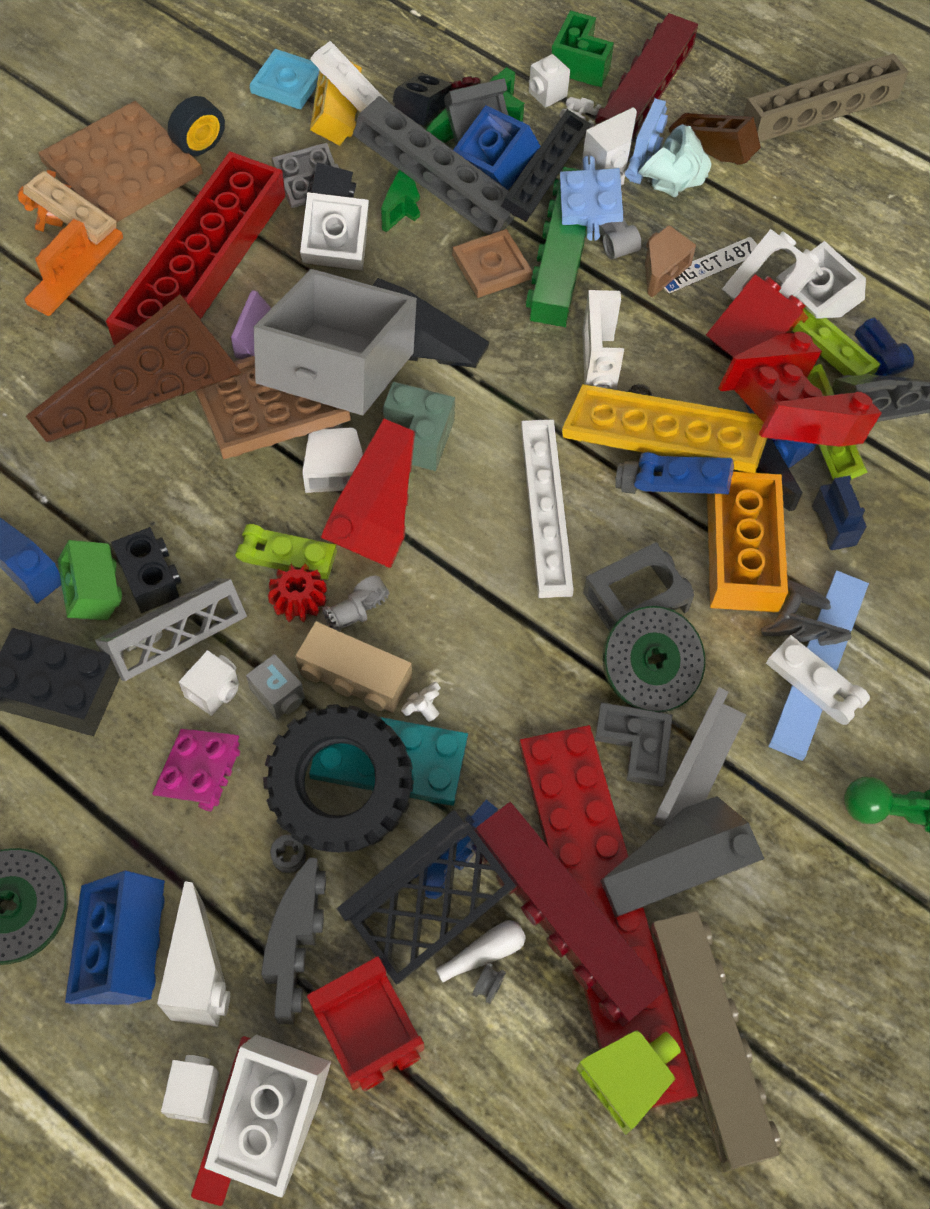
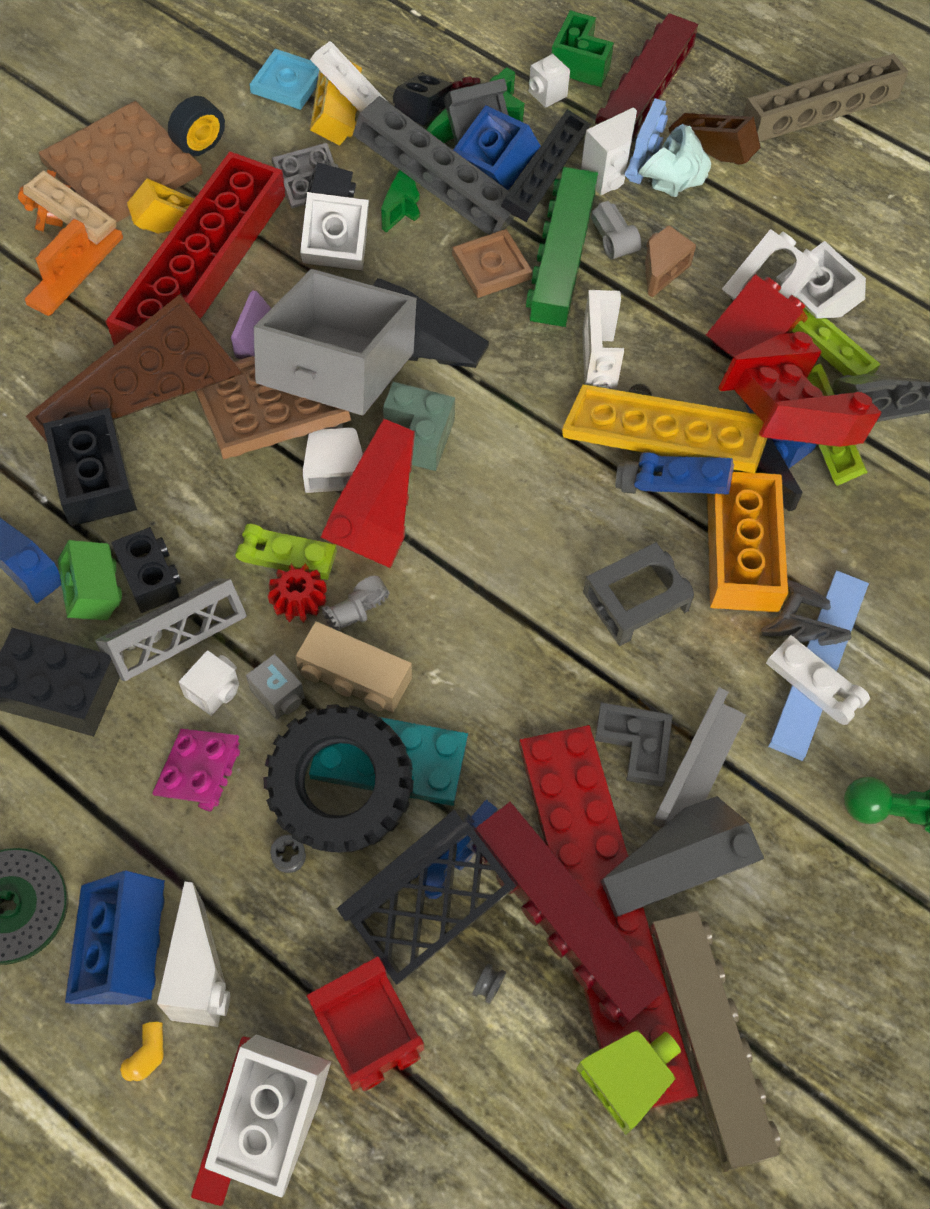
white brick [161,1055,219,1124] -> none
dark grey slope [261,858,326,1025] -> none
white plant [401,682,441,722] -> none
white piece [436,920,526,983] -> none
white plate [521,420,574,598] -> none
white piece [560,97,601,128] -> none
light blue plate [560,156,623,241] -> none
piece [603,606,705,712] -> none
white sticker [664,237,757,293] -> none
dark blue piece [812,475,867,550] -> none
clear blue piece [854,317,914,376] -> none
none -> black brick [43,408,137,527]
none -> yellow arm [120,1022,164,1081]
none -> yellow slope [127,178,194,234]

